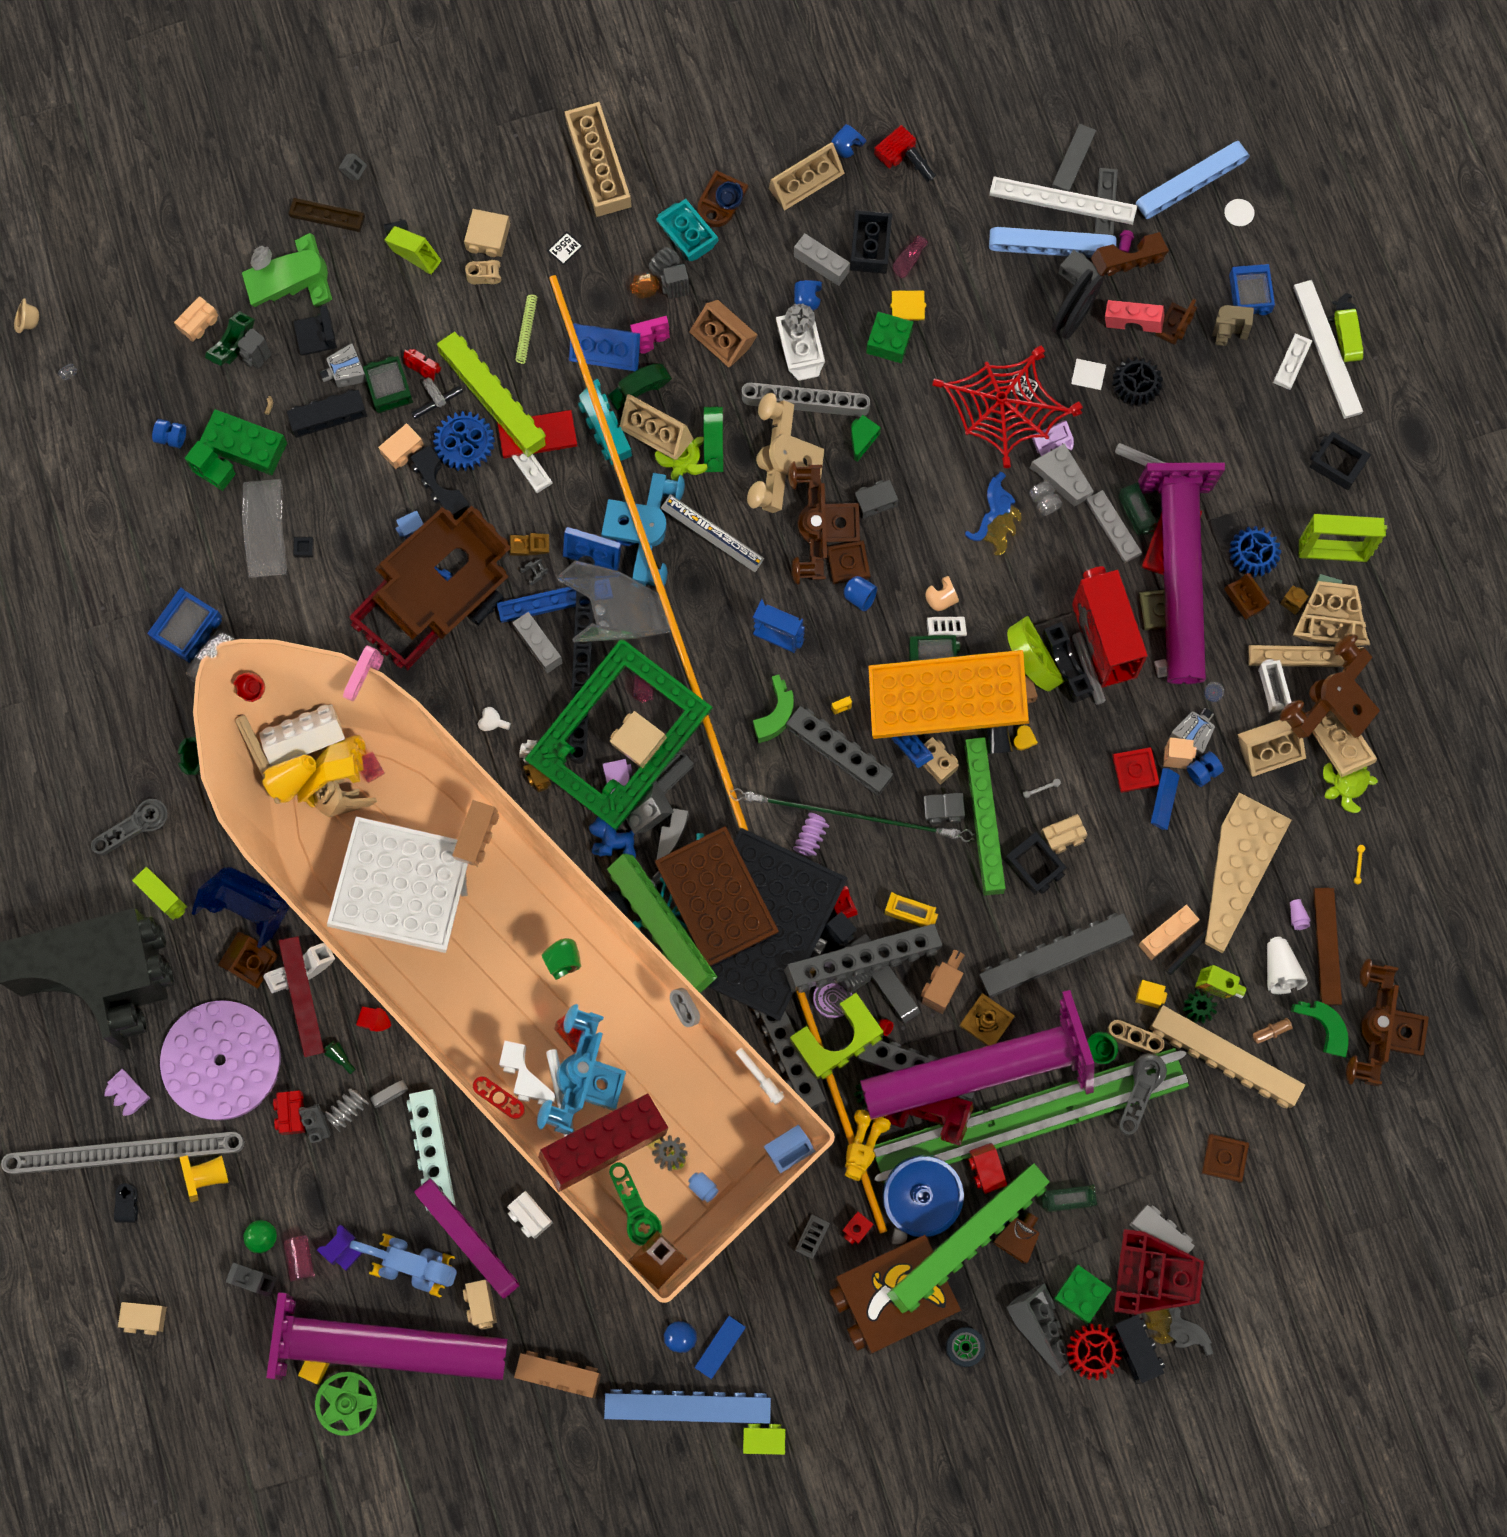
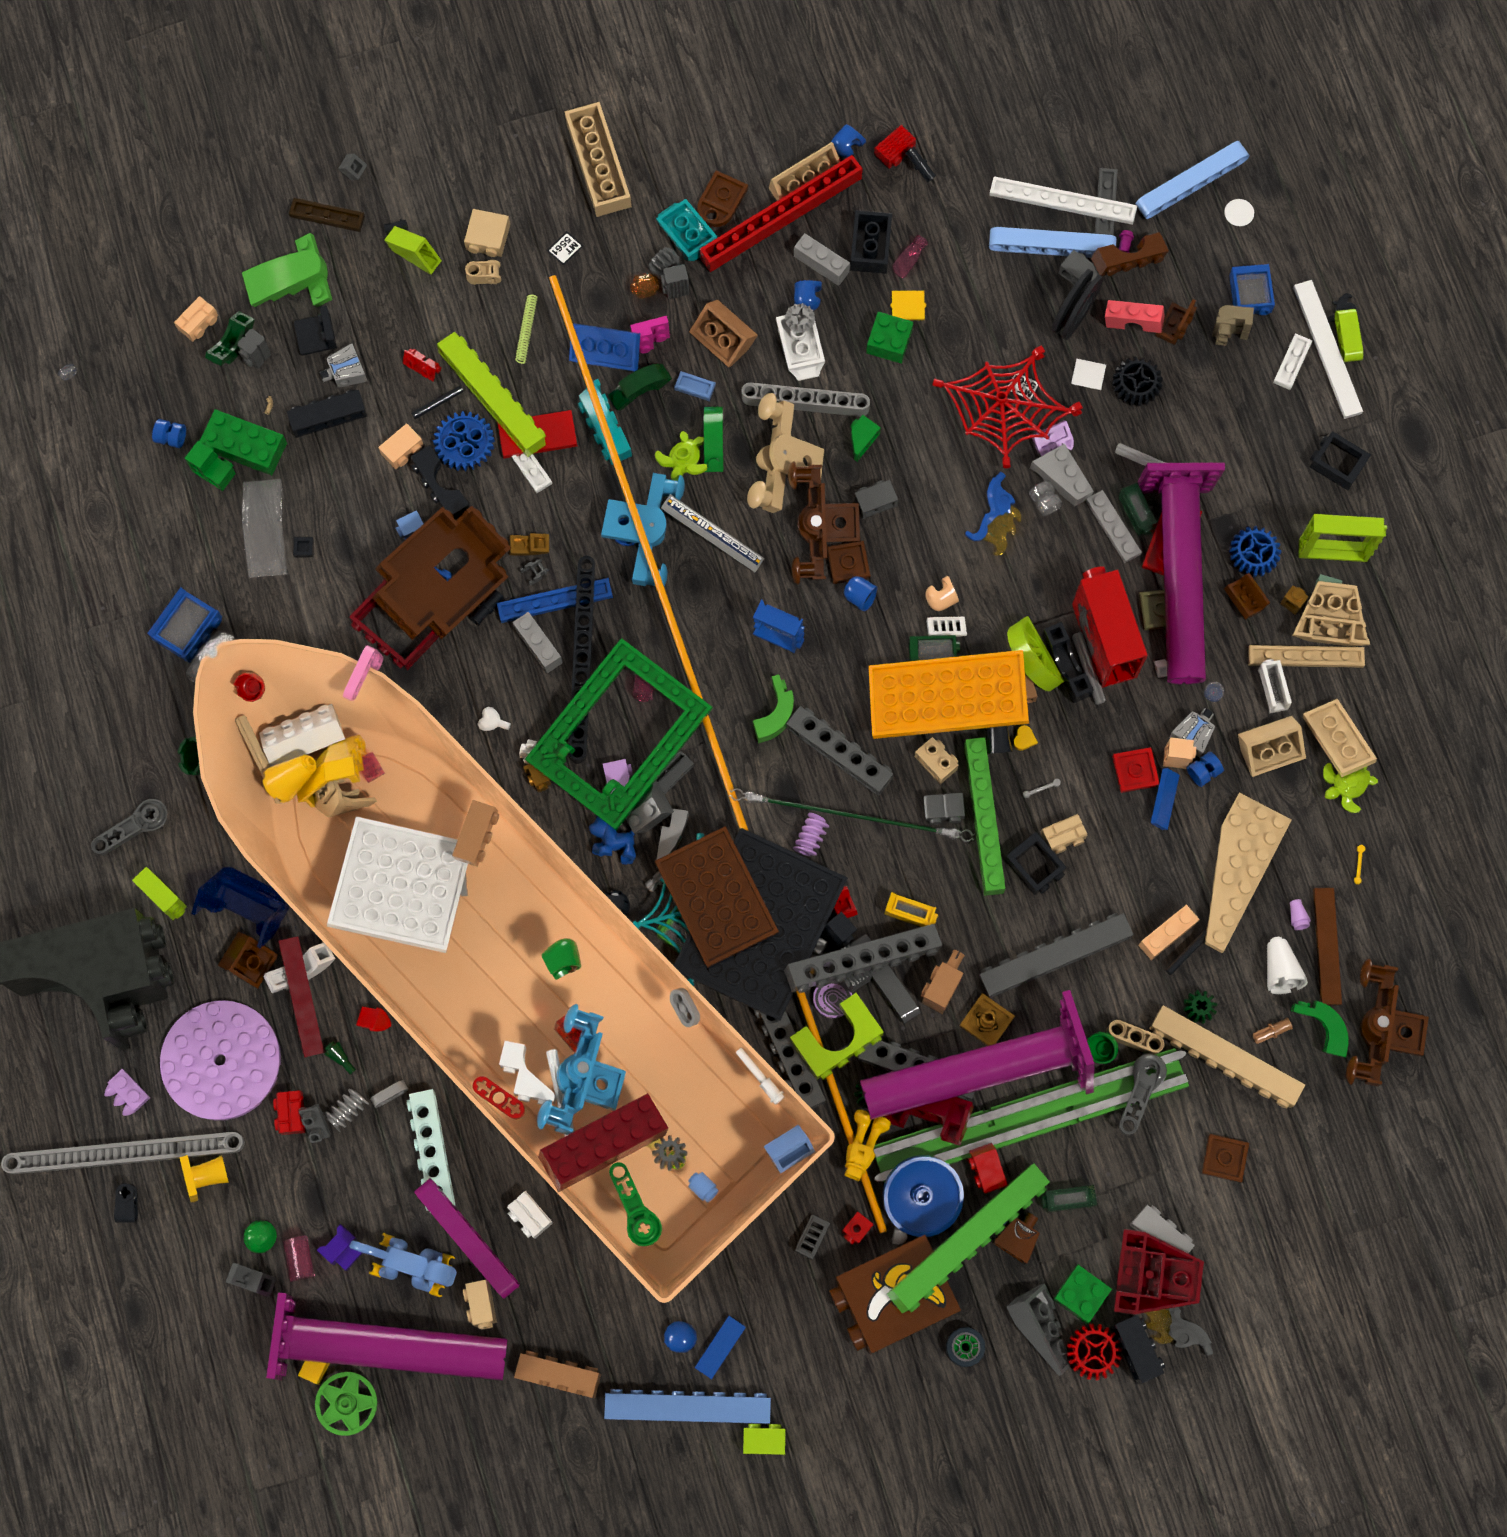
tan hat [14,298,39,333] -> none
tan brick [118,1302,167,1335] -> none
light grey plate [251,246,272,270] -> none
window [363,356,413,413] -> none
light grey axle [423,377,446,407] -> none
clear windscreen [557,561,672,642] -> none
blue plate [563,527,621,573] -> none
bright green brick [607,854,717,992] -> none
tan brick [610,711,667,769] -> none
tan slope [619,394,693,460] -> none
reddish brown slope [629,1230,687,1289] -> none
dark blue hair [716,181,743,210] -> none
yellow tile [831,696,852,715] -> none
red hinge [879,1019,894,1036] -> none
blue tile [891,735,934,768] -> none
dark grey tile [1052,124,1096,192] -> none
yellow brick [1135,980,1167,1008] -> none
lime torso [1195,965,1246,999] -> none
reddish brown piece [1280,634,1380,739] -> none
none -> medium blue tile [674,371,716,401]
none -> red brick [700,155,862,273]

